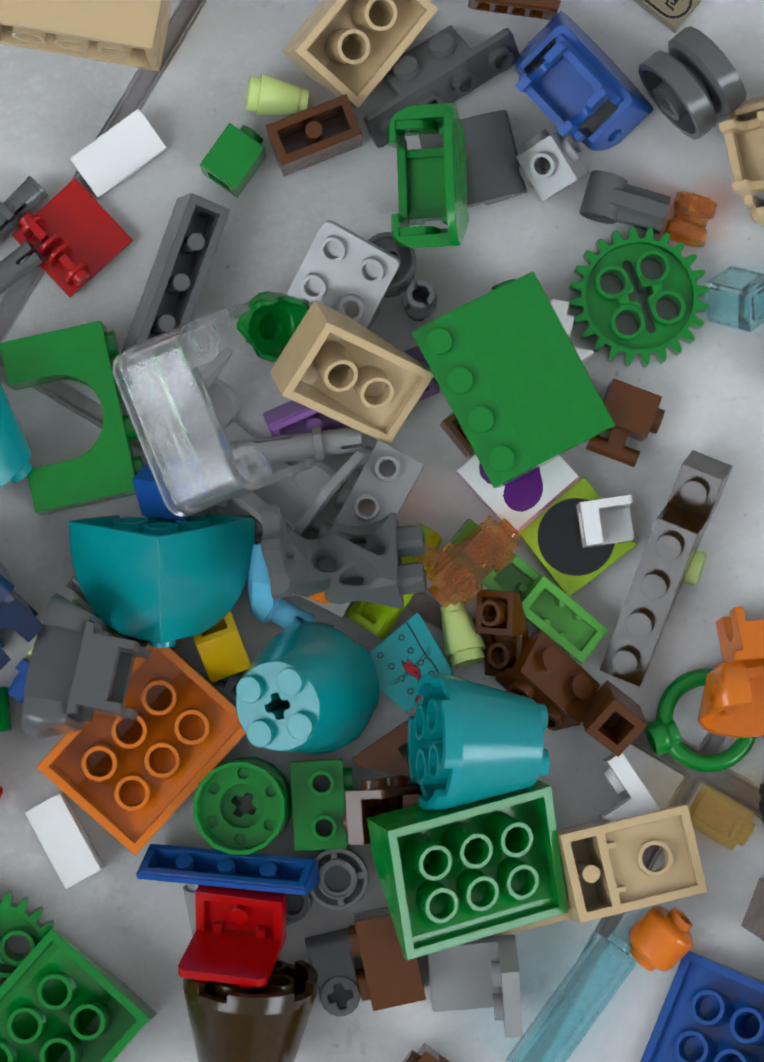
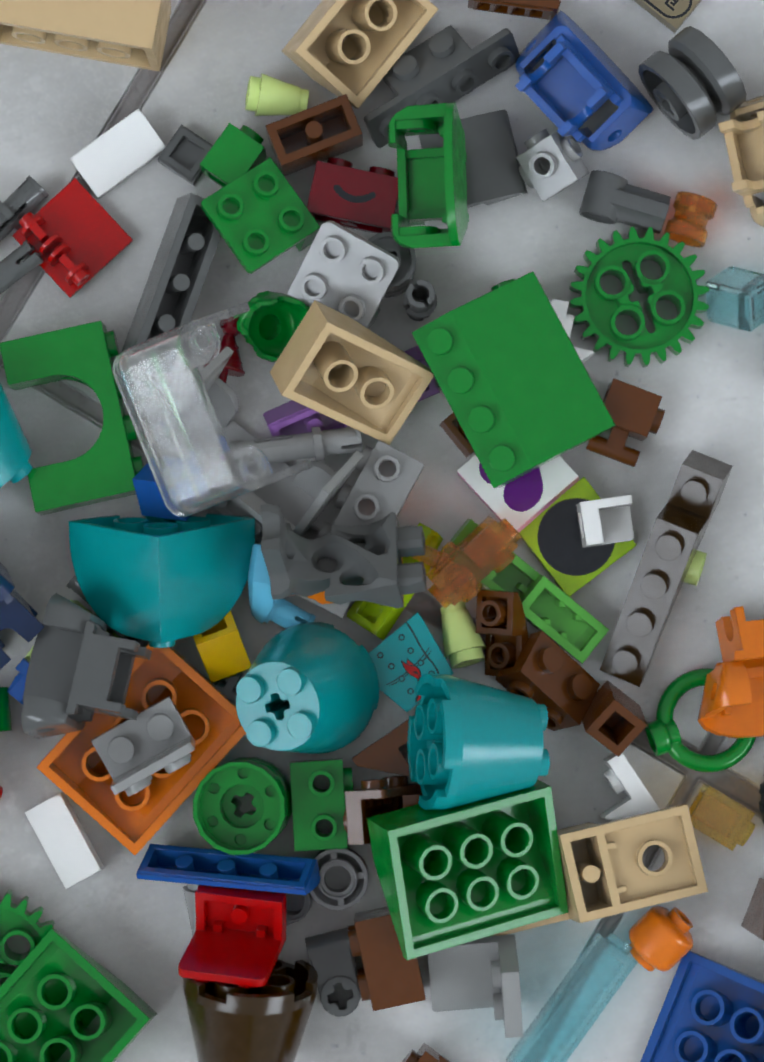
none -> light grey bracket [91,696,195,797]
none -> dark grey tile [157,124,213,186]
none -> green bracket [201,157,320,274]
none -> dark red piece [203,314,245,383]
none -> dark red brick [307,158,398,234]

